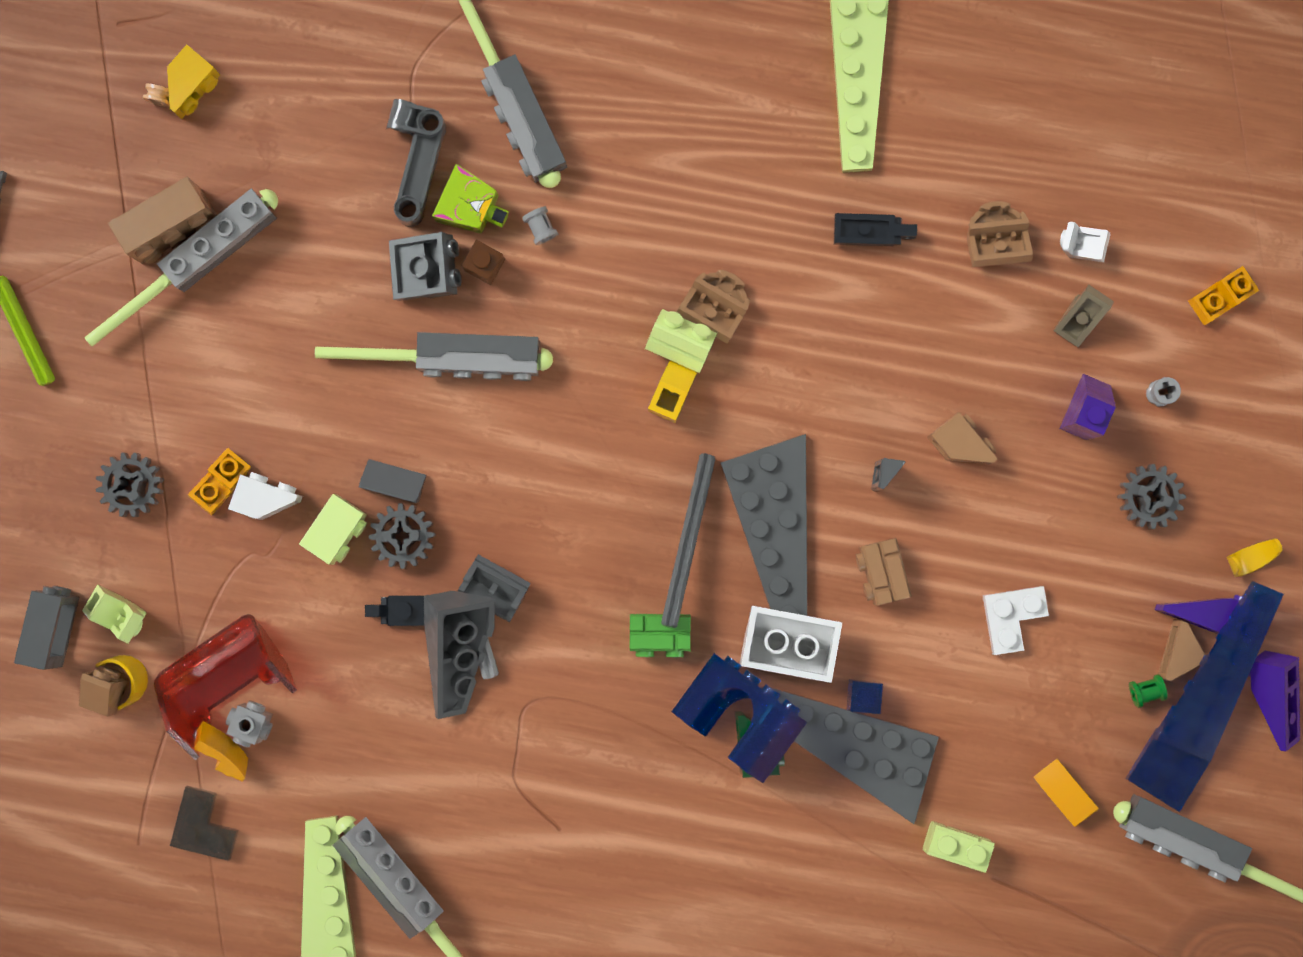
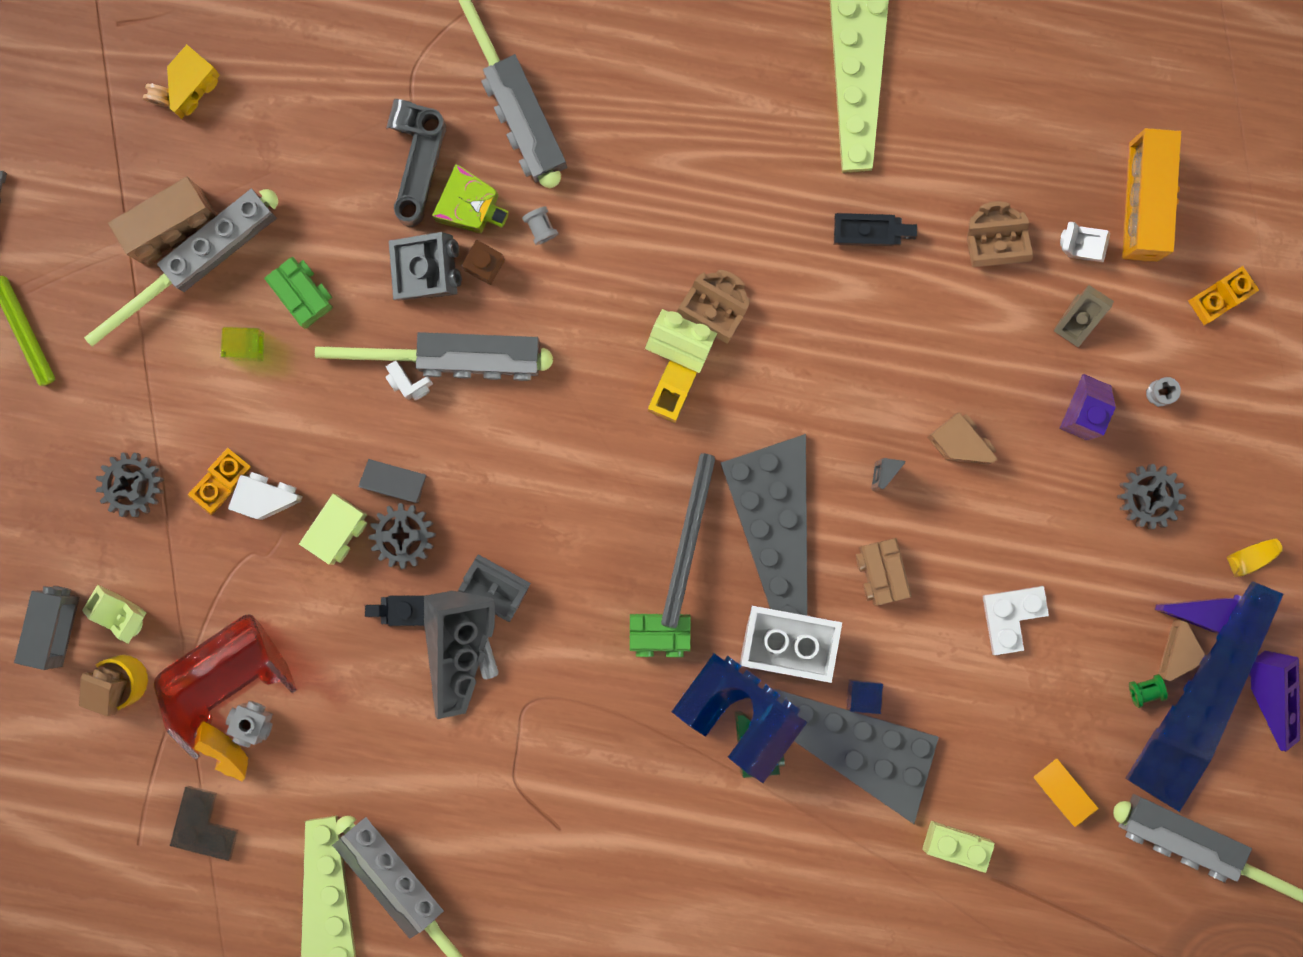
none -> clear neon green panel [221,327,264,361]
none -> bright green brick [264,257,333,329]
none -> white bracket [385,360,433,400]
none -> light orange brick [1122,128,1181,262]

